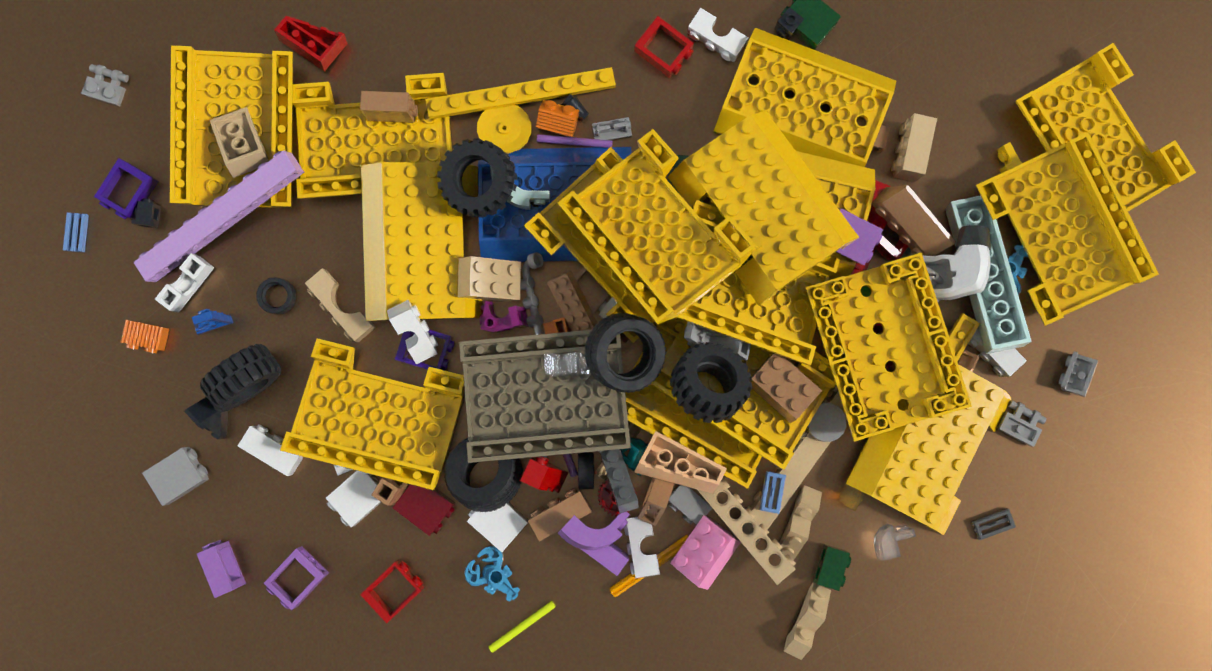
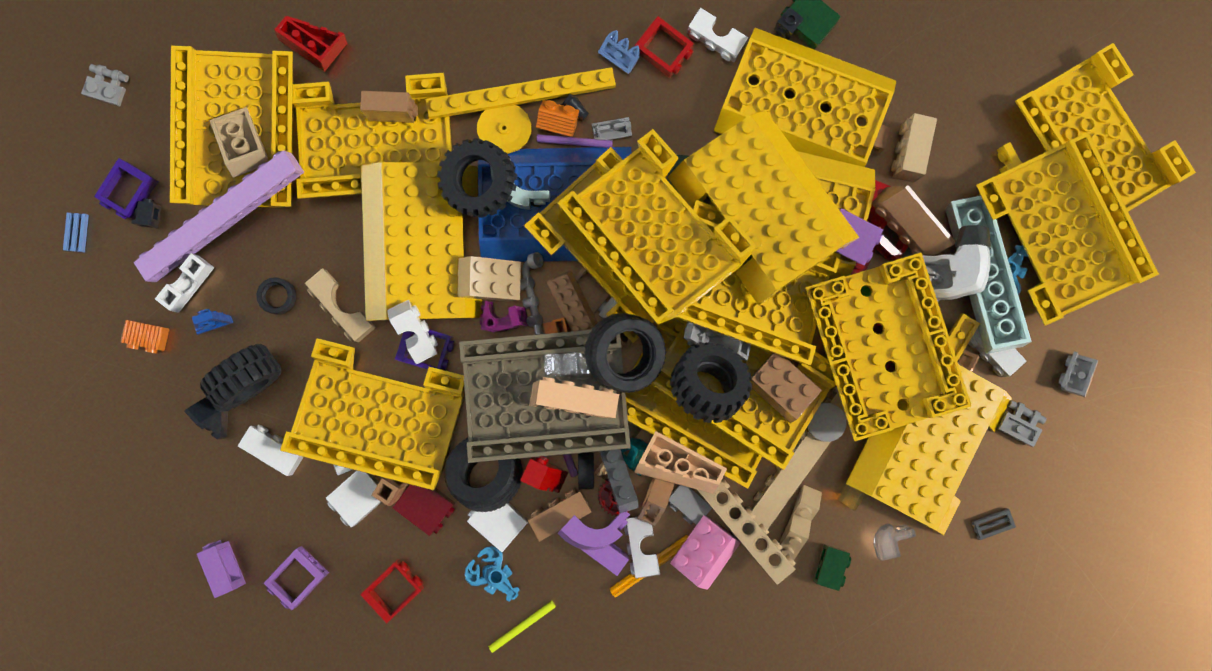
light grey brick [142,447,209,506] -> none
medium blue tile [759,471,786,514] -> none
tan arch [784,582,831,660] -> none
none -> light nougat wedge [529,377,619,419]
none -> medium blue plate [598,30,640,74]

